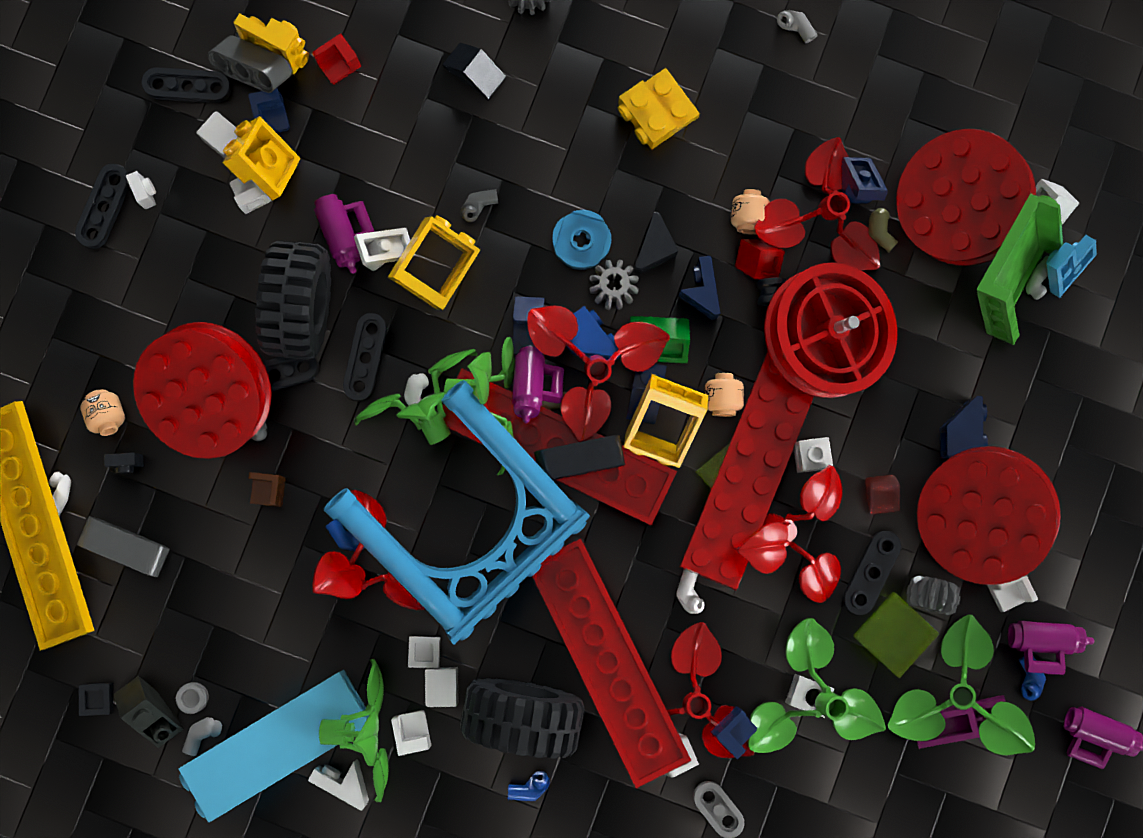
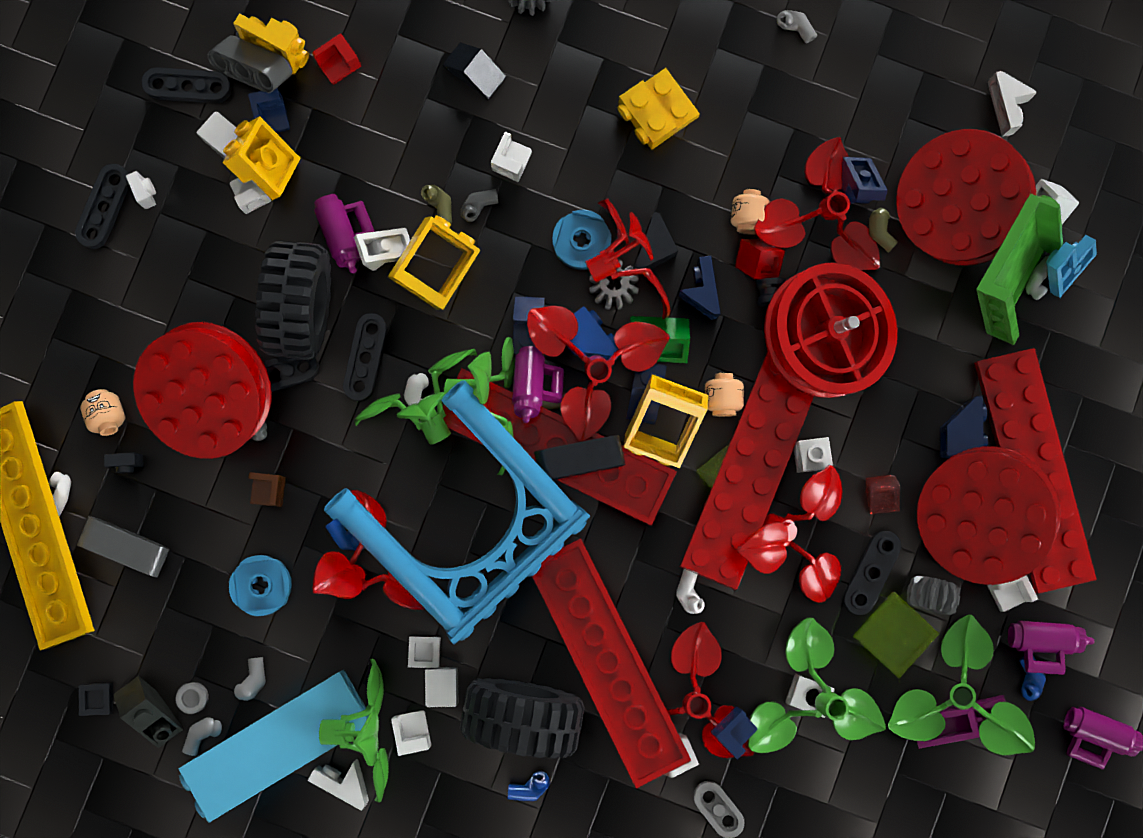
none -> dark azure plate [229,555,292,616]
none -> light grey arm [234,657,266,701]
none -> olive arm [421,185,452,224]
none -> white panel [491,132,532,182]
none -> red plant [585,199,670,319]
none -> red plate [974,348,1097,594]
none -> white slope [987,71,1036,137]

